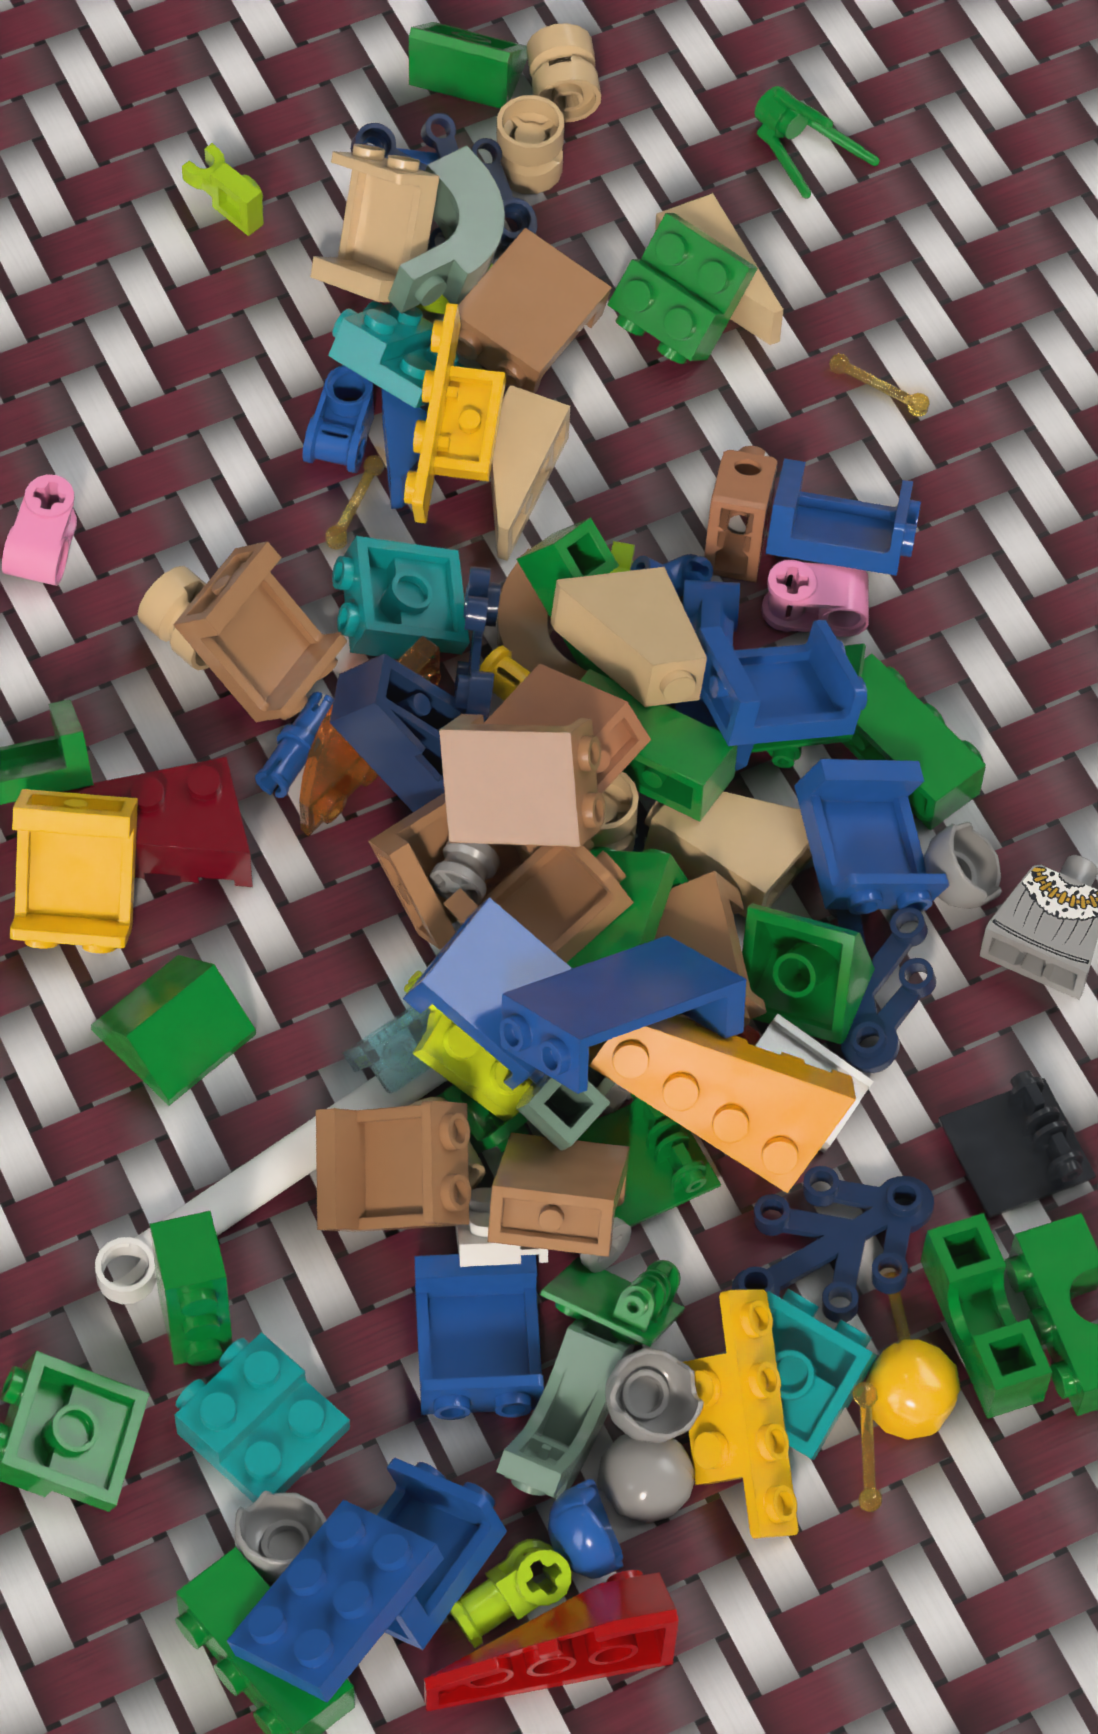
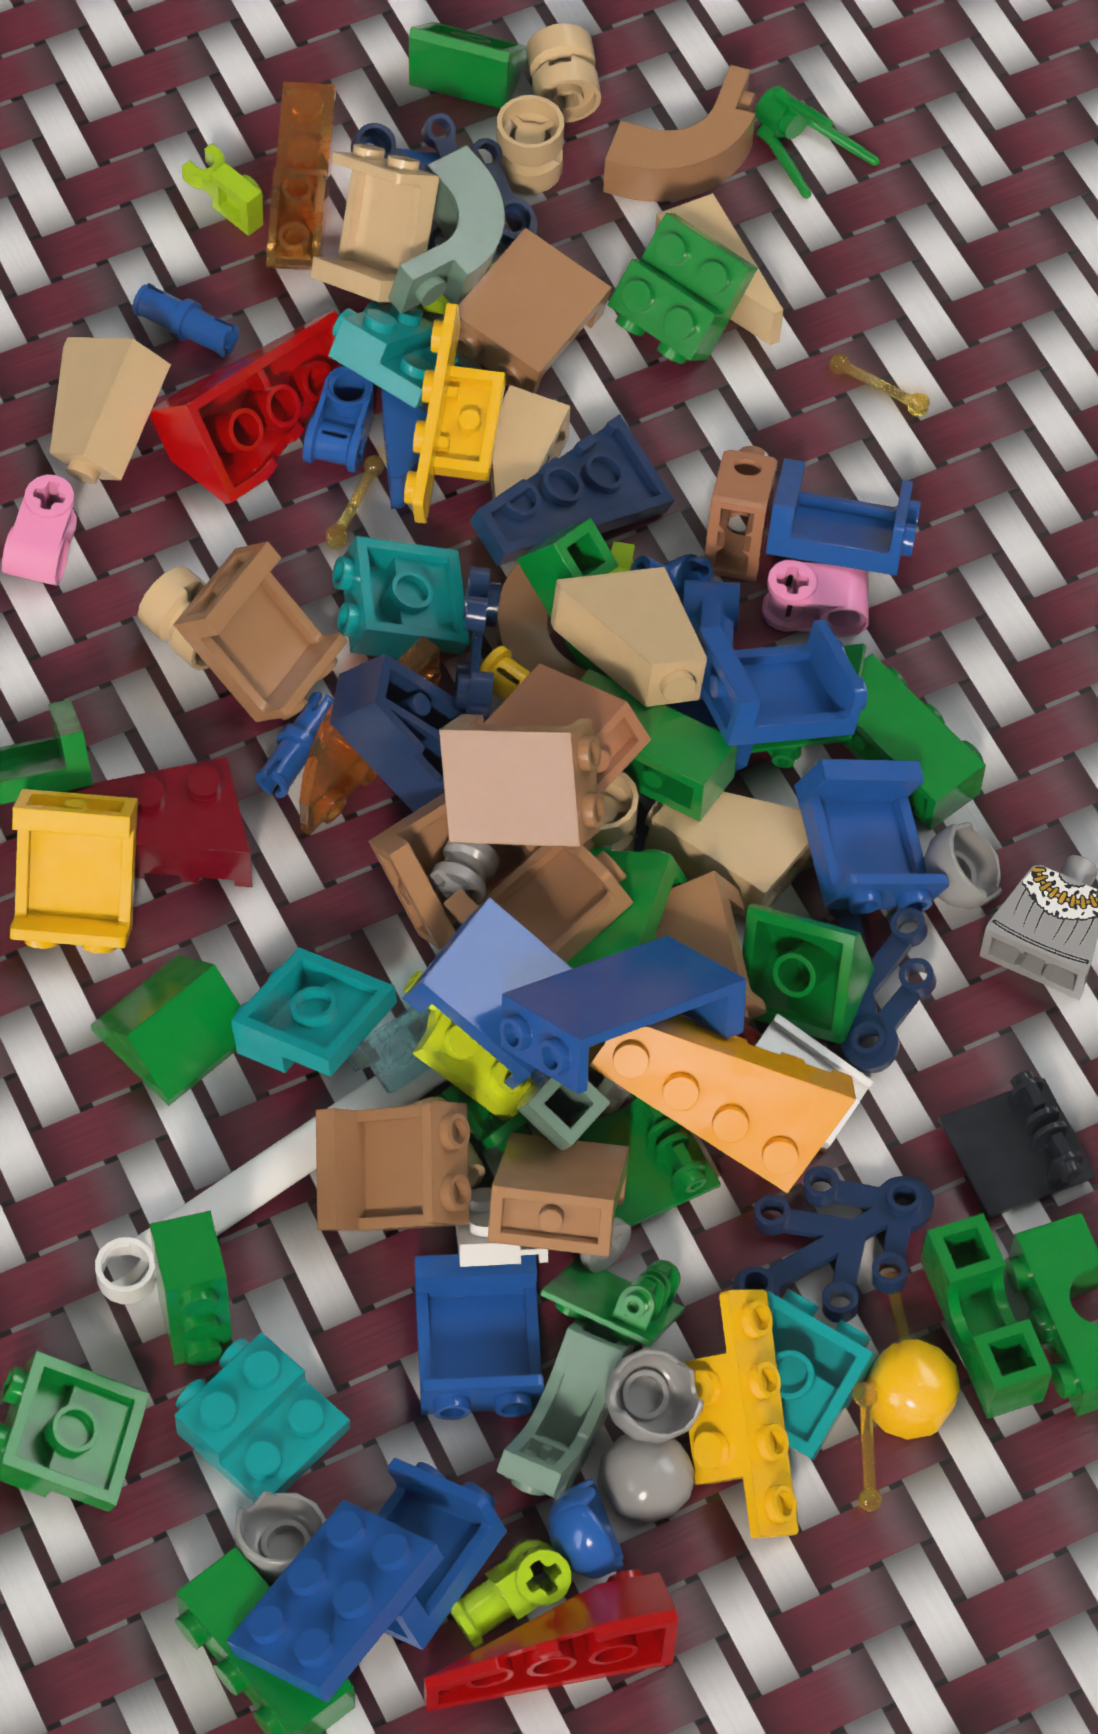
none -> tan slope [50,337,171,484]
none -> blue pin [132,283,240,357]
none -> red wedge [149,310,343,504]
none -> teal plate [231,947,397,1077]
none -> clear orange slope [266,81,336,270]
none -> dark blue wing [469,414,675,566]
none -> medium nougat arch [603,65,756,202]

